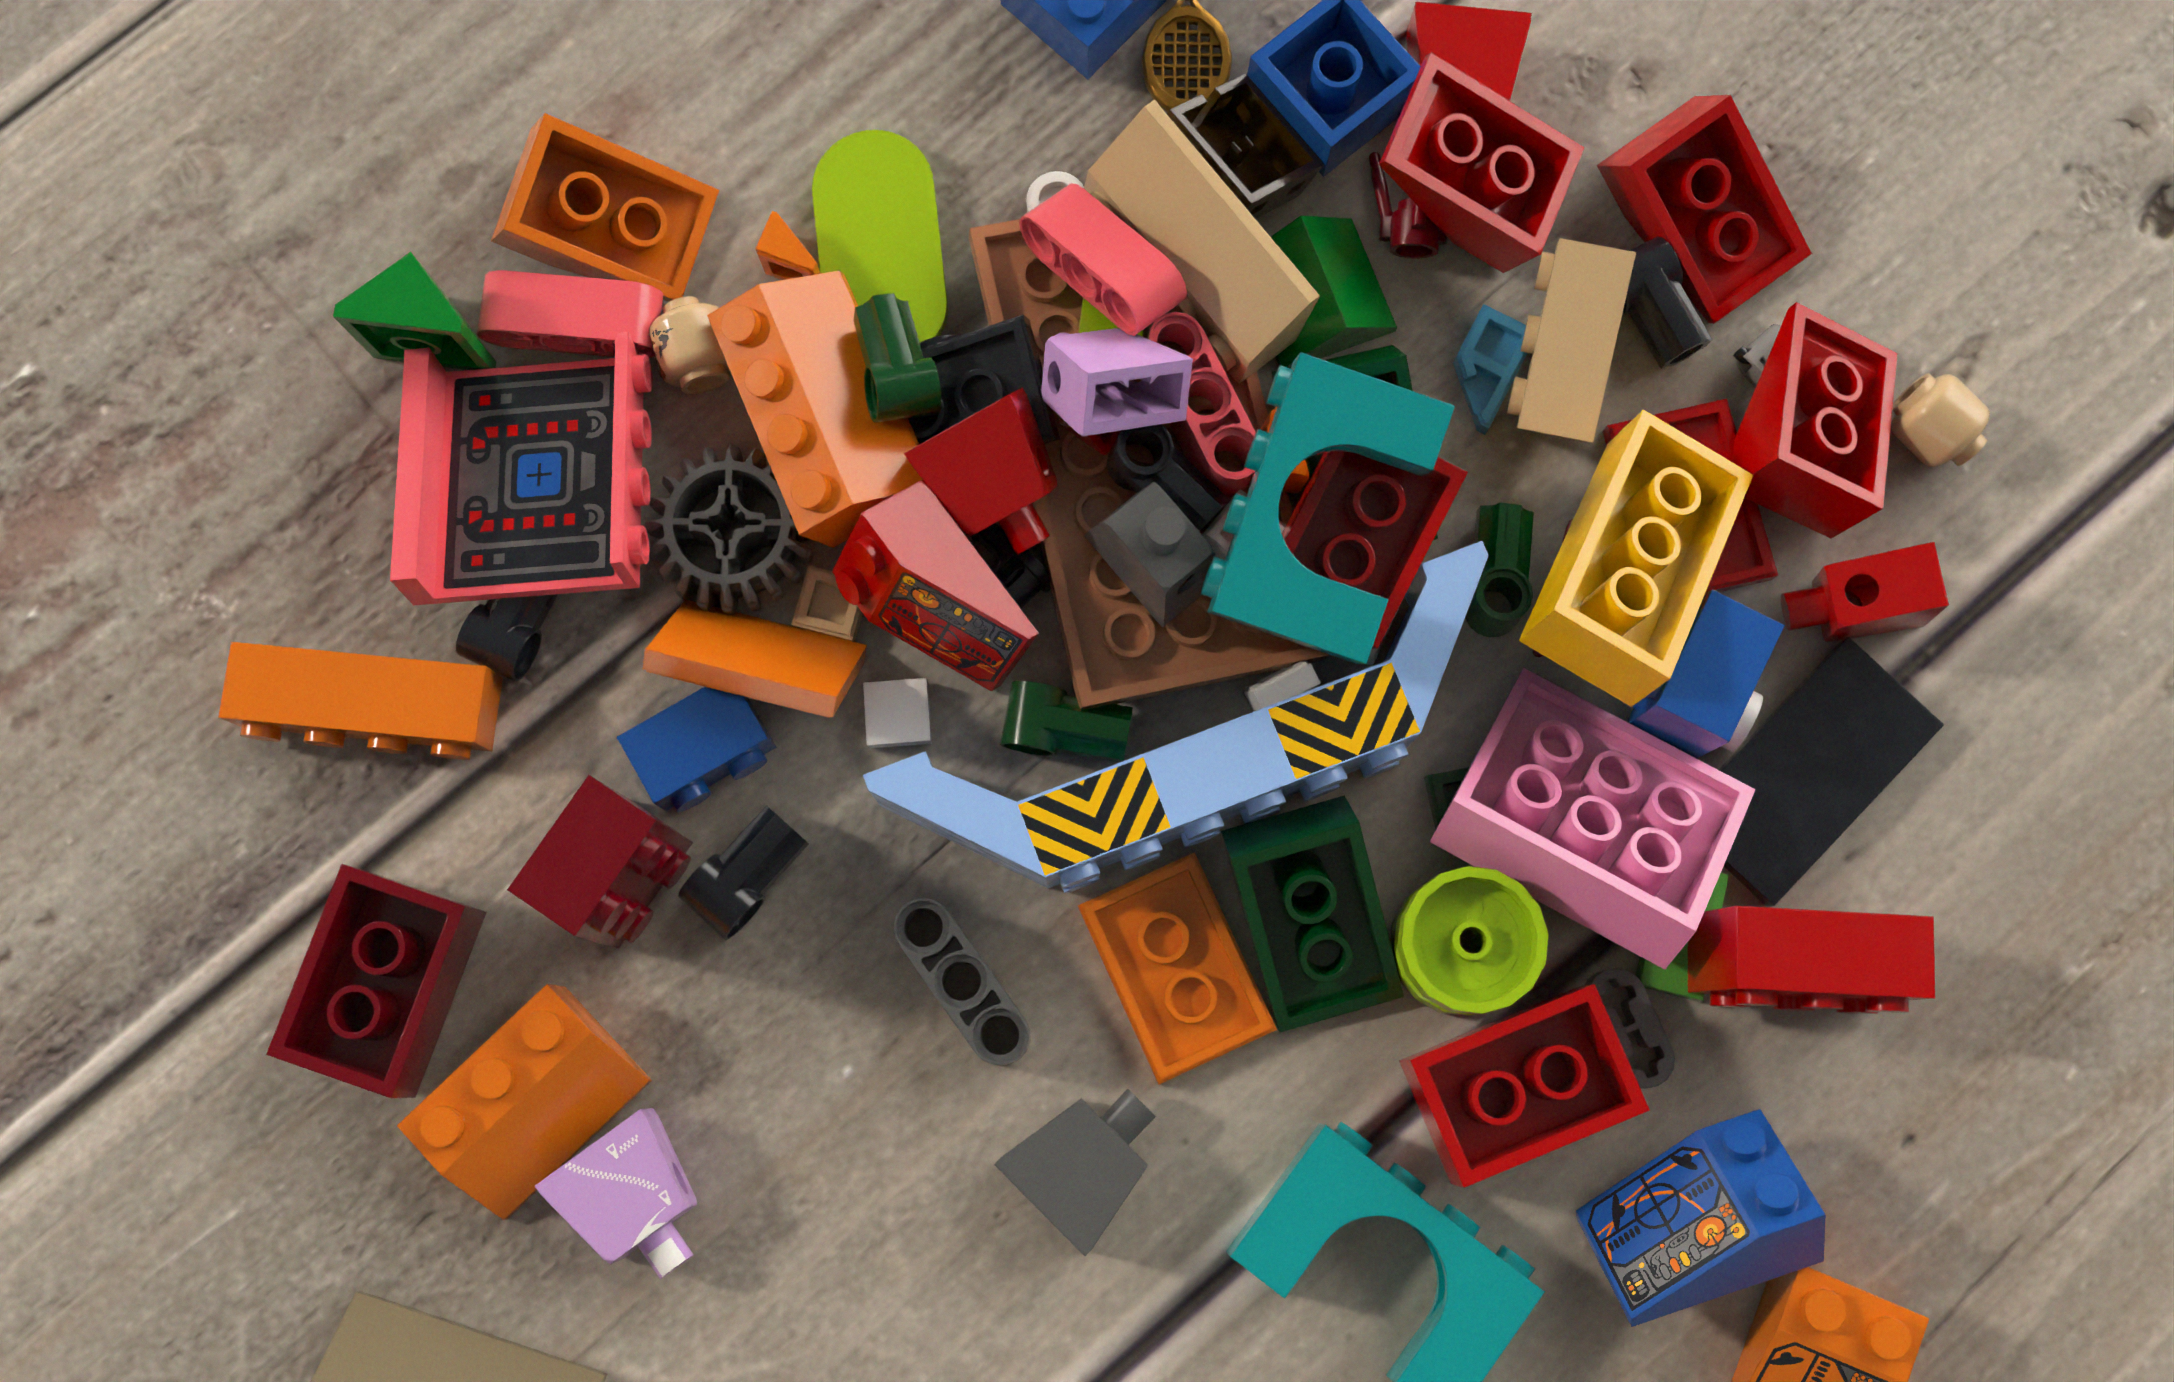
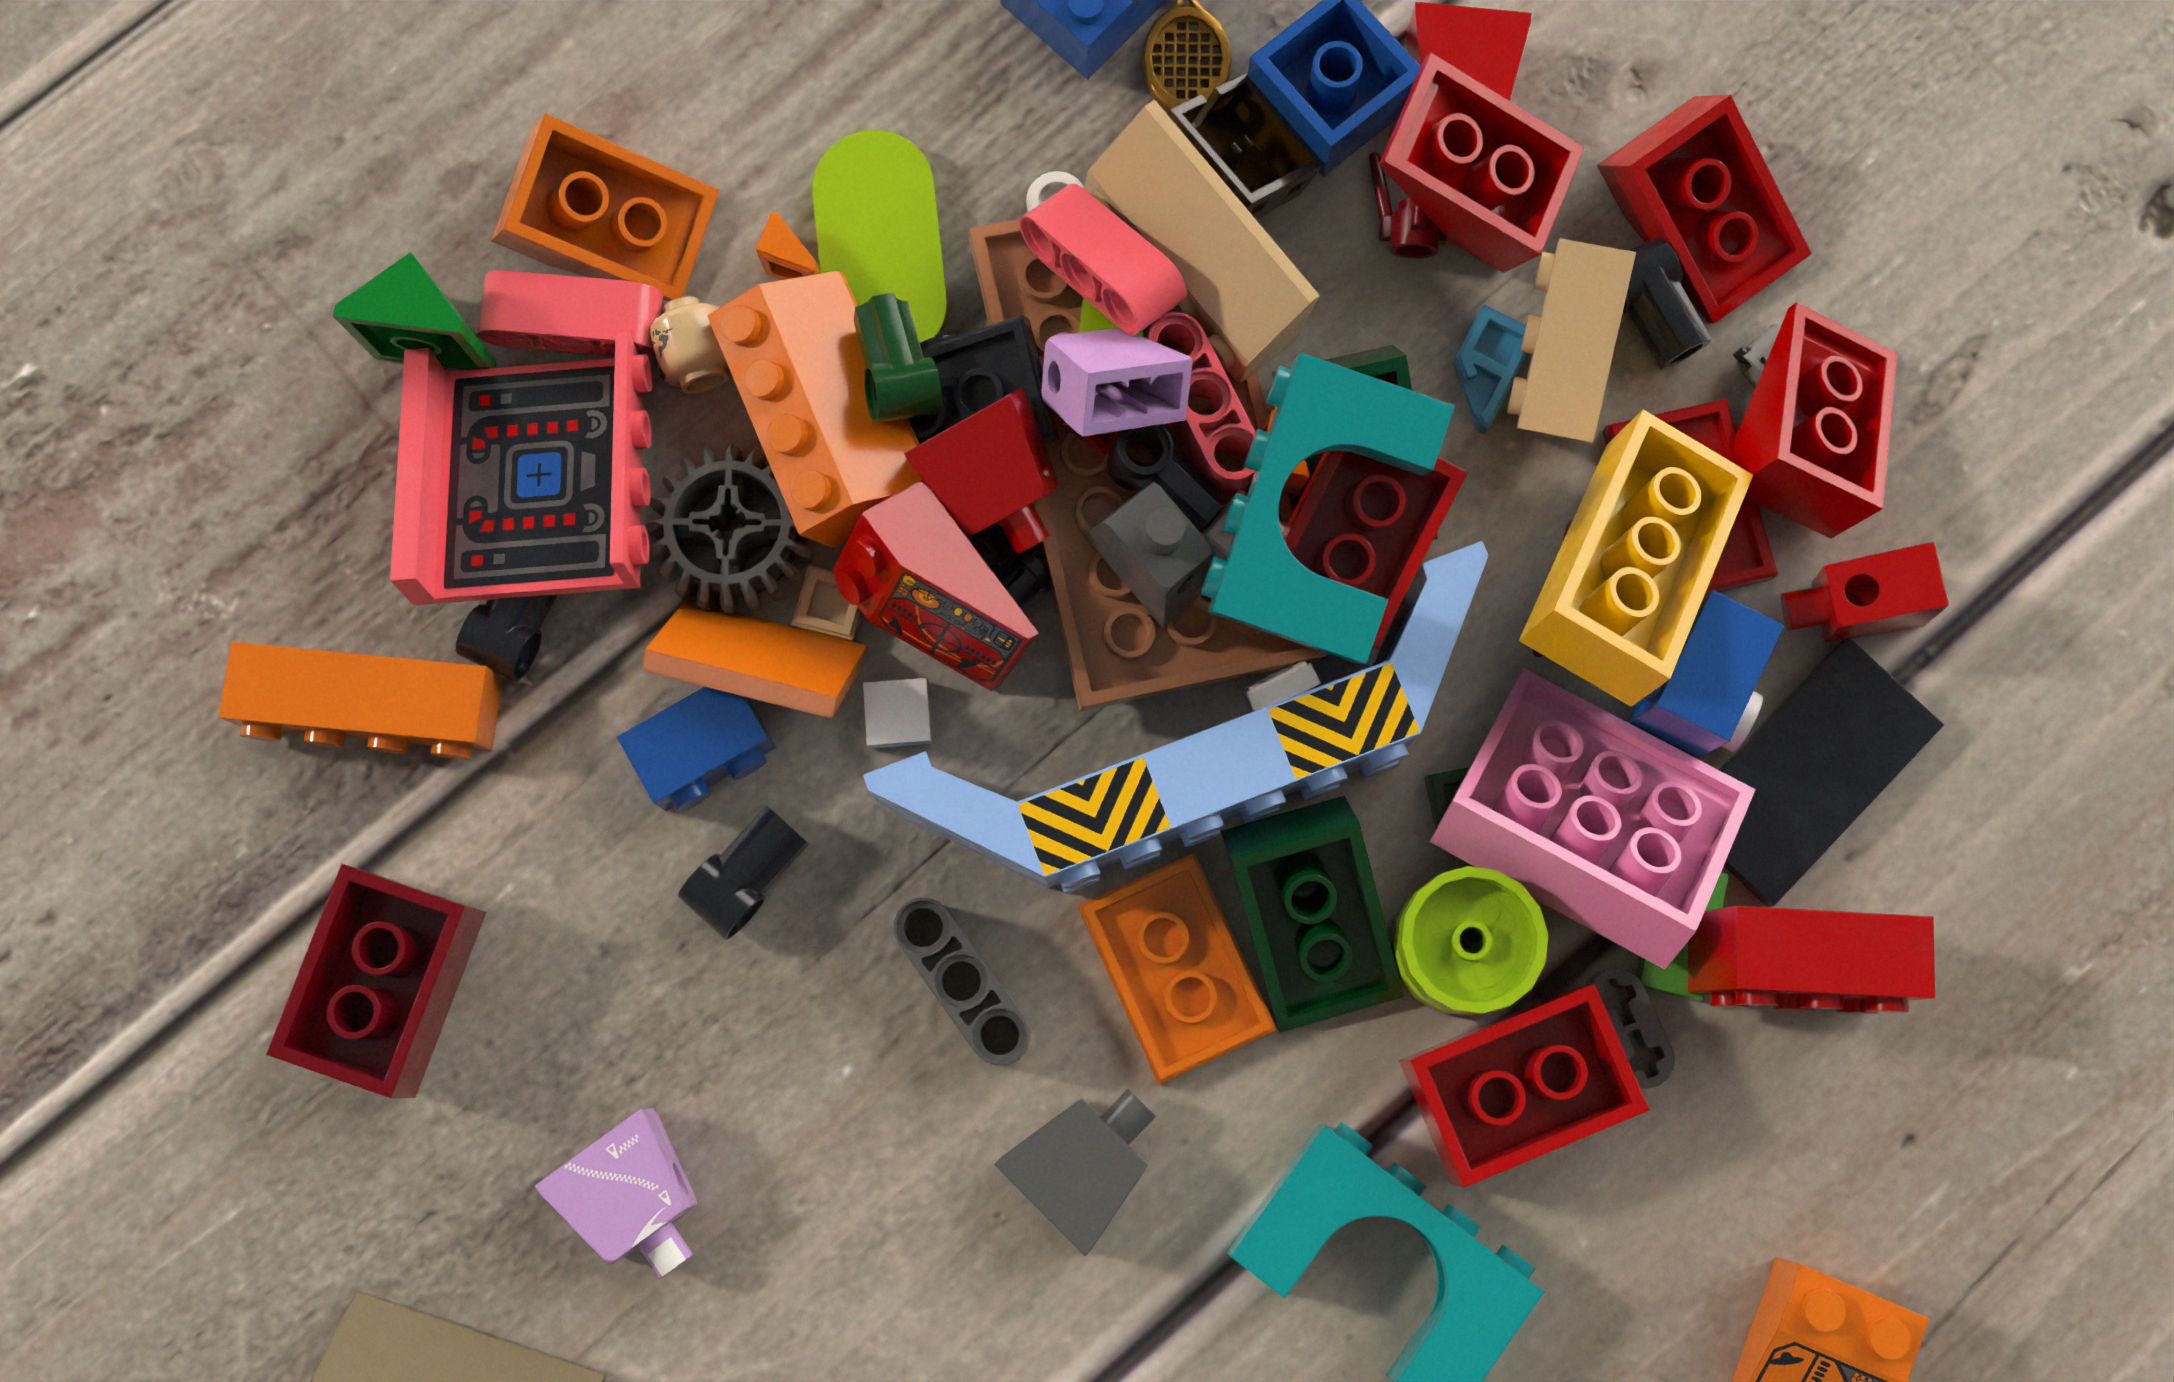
orange slope [397,984,652,1220] -> none
dark red brick [507,775,693,949] -> none
dark green piece [1000,681,1133,763] -> none
green slope [1271,215,1397,368] -> none
dark green piece [1465,502,1534,638] -> none
blue slope [1576,1109,1826,1327] -> none
tan head [1891,373,1990,467] -> none

